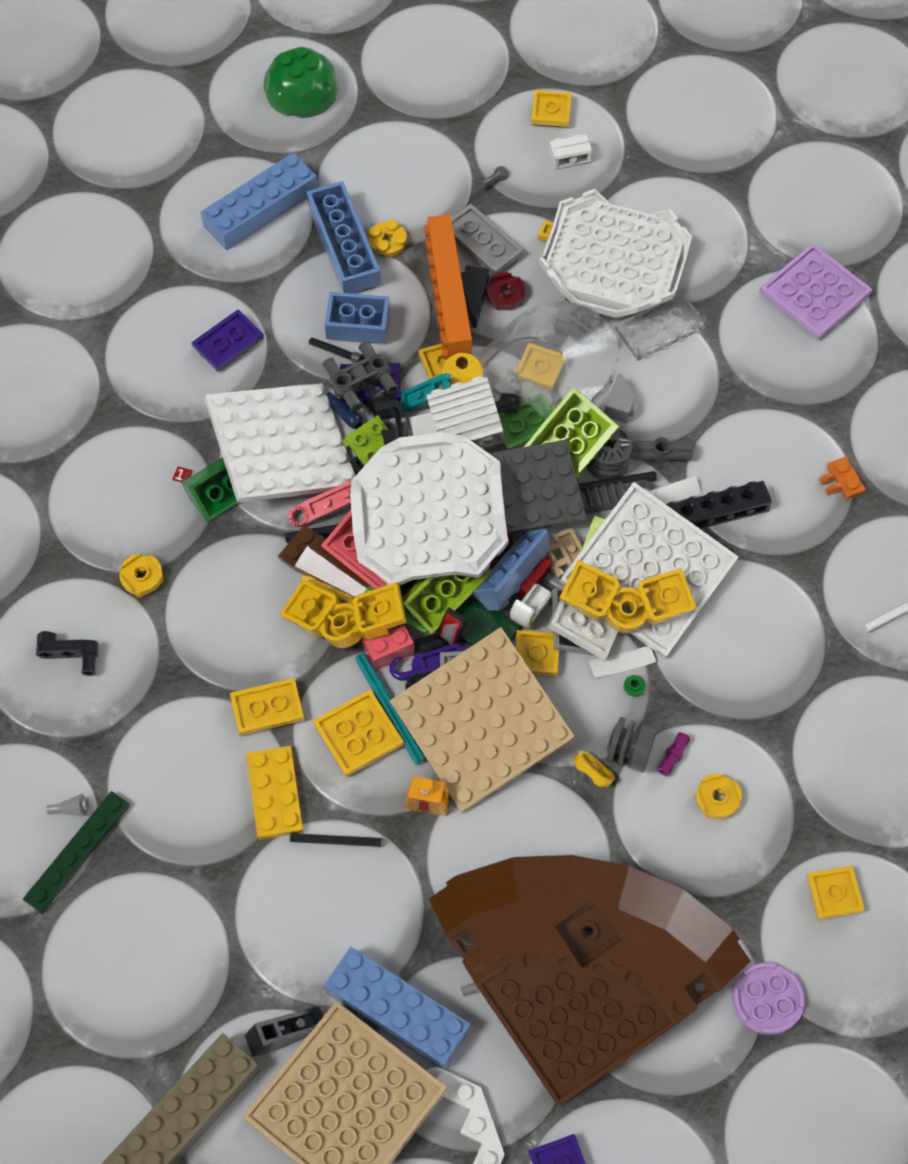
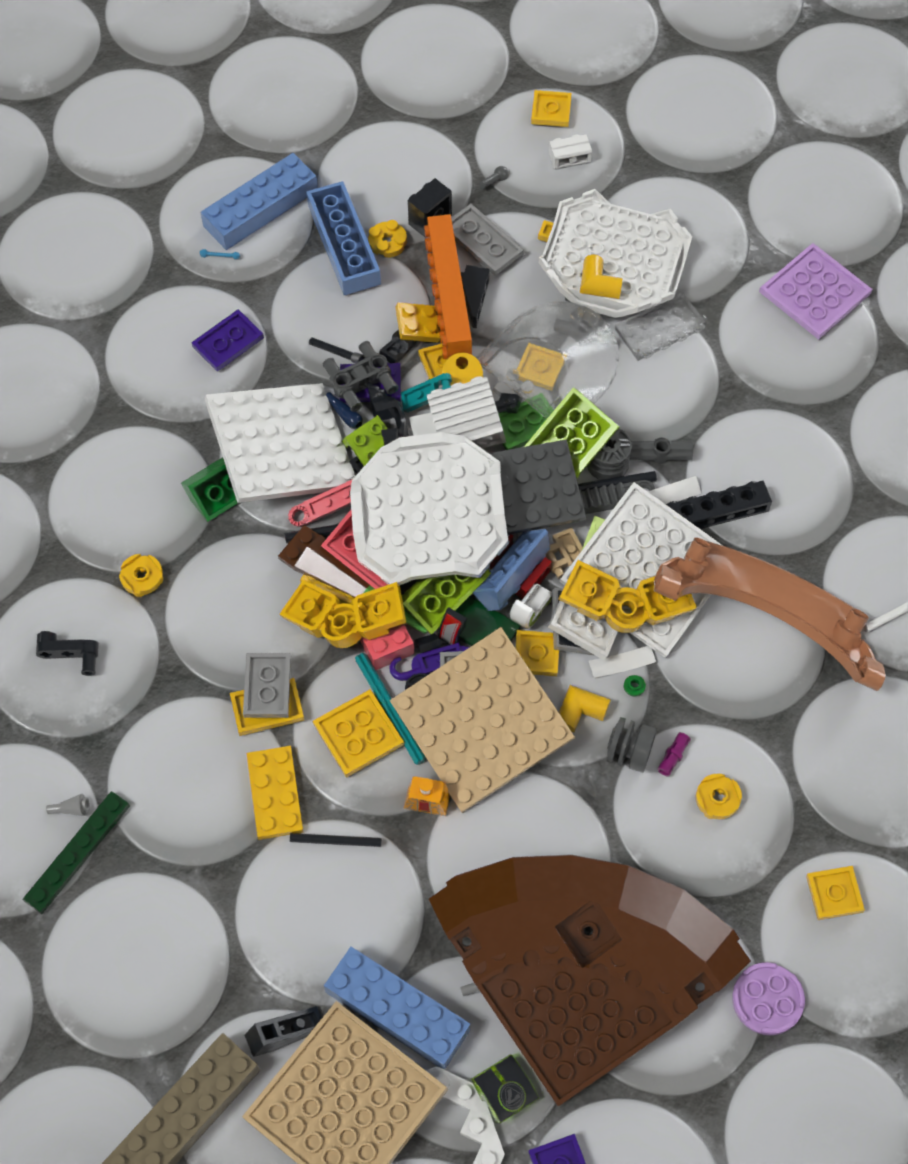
red sticker [172,466,193,482] -> none
green rock [264,47,338,118] -> none
medium blue brick [325,292,390,343] -> none
dark red plate [486,272,526,310] -> none
yellow plate [574,751,615,787] -> none
light grey slope [604,373,637,424] -> none
orange hinge [818,456,866,501] -> none
none -> dark azure hinge [200,249,240,259]
none -> light grey plate [243,653,291,718]
none -> black slope [379,330,417,363]
none -> yellow plate [395,302,440,343]
none -> black brick [407,178,452,237]
none -> black slope [471,1054,539,1123]
none -> yellow brick [559,685,611,733]
none -> yellow brick [580,254,623,299]
none -> nougat panel [654,538,886,691]

